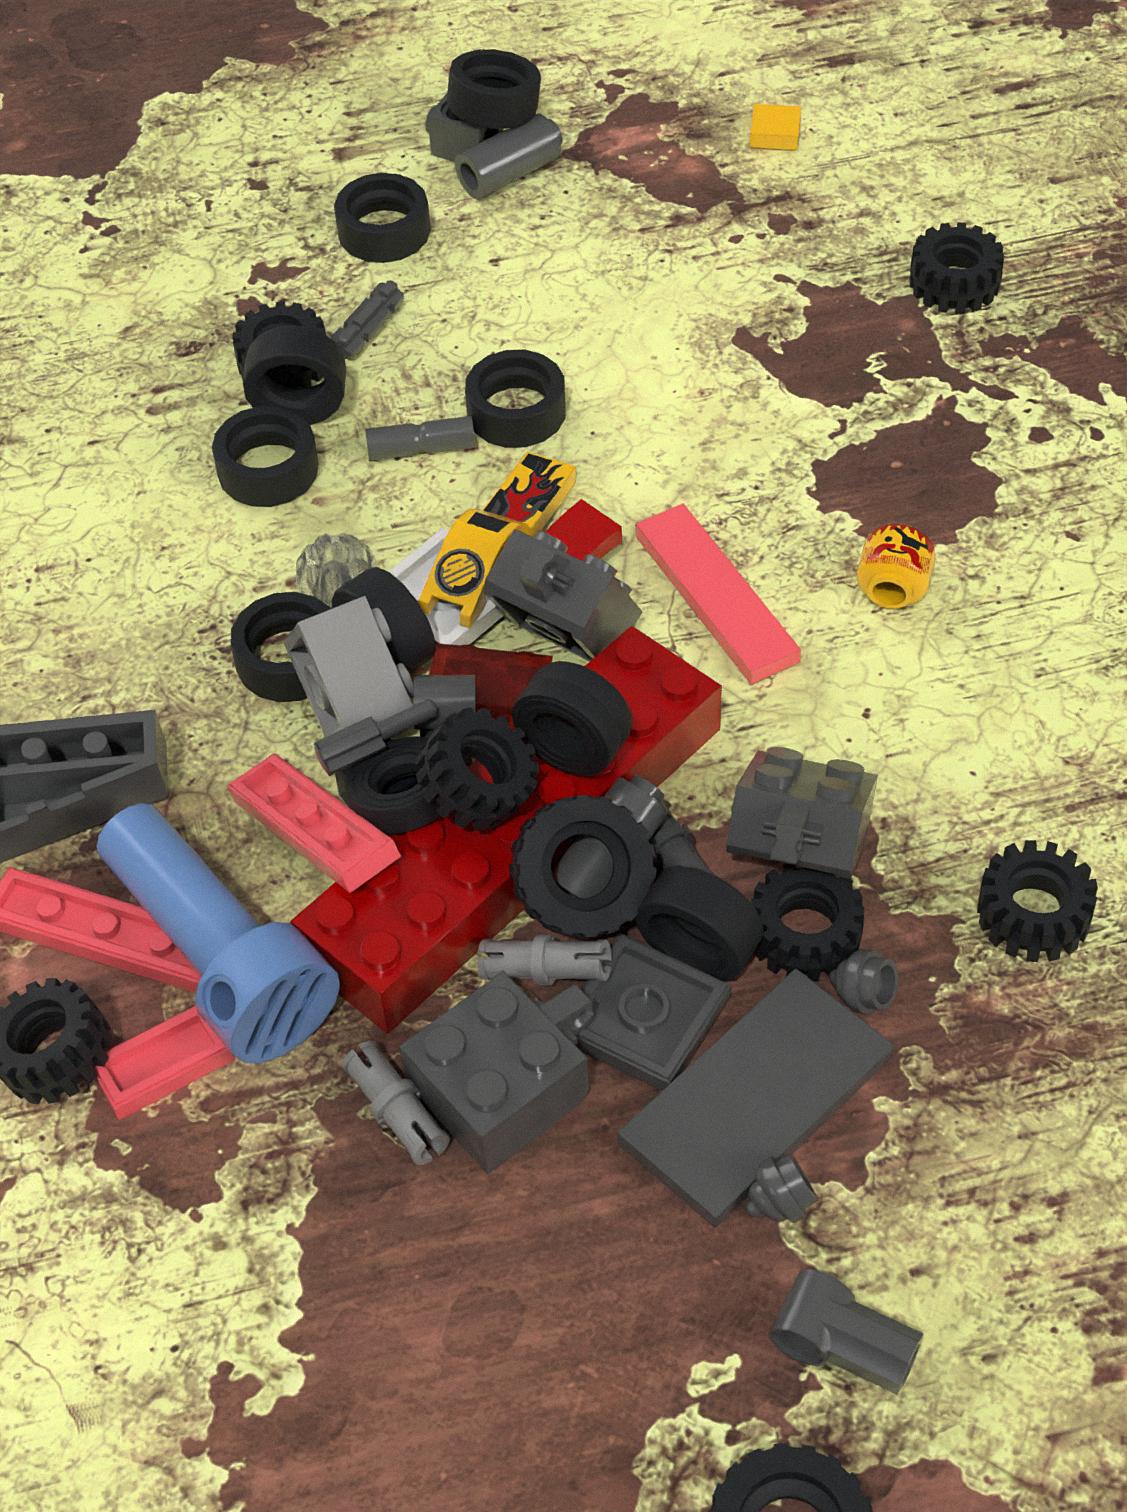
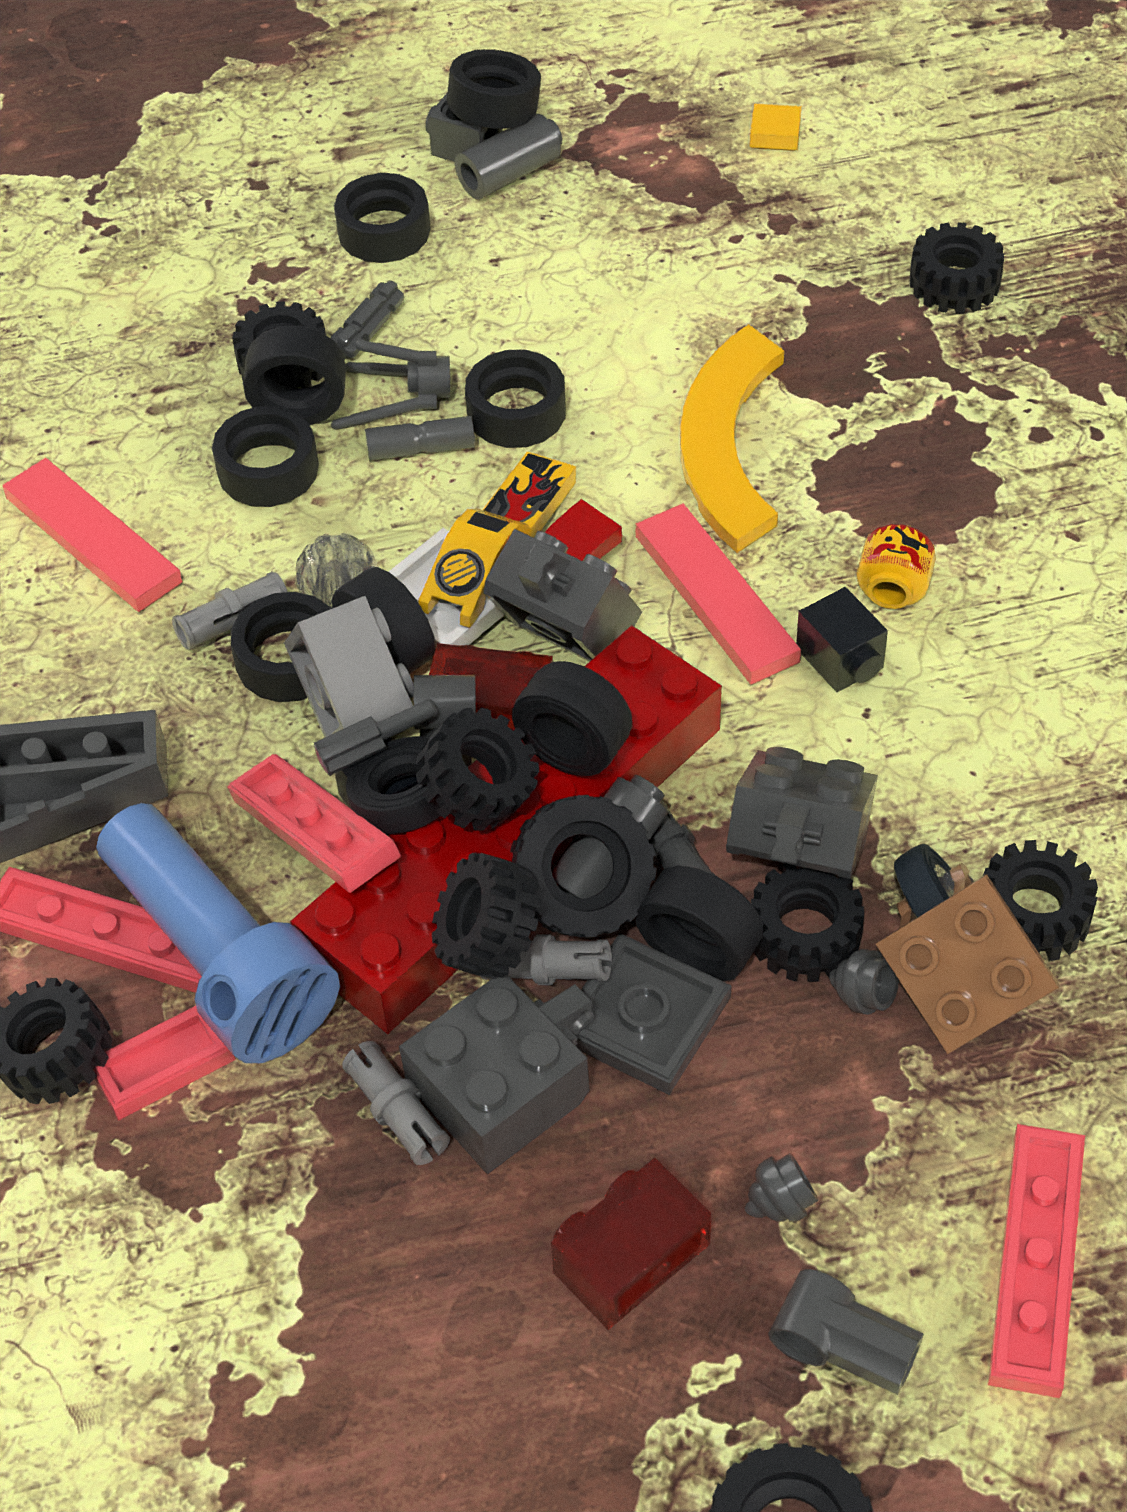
dark grey tile [617,968,894,1228] -> none
none -> coral tile [2,457,182,612]
none -> light grey pin [172,571,288,650]
none -> dark grey plant [331,340,450,430]
none -> black tyre [432,852,541,979]
none -> clear red brick [551,1158,712,1331]
none -> yellow tile [680,324,784,553]
none -> black brick [796,586,888,692]
none -> medium nougat plate [876,843,1060,1054]
none -> coral tile [988,1124,1085,1398]

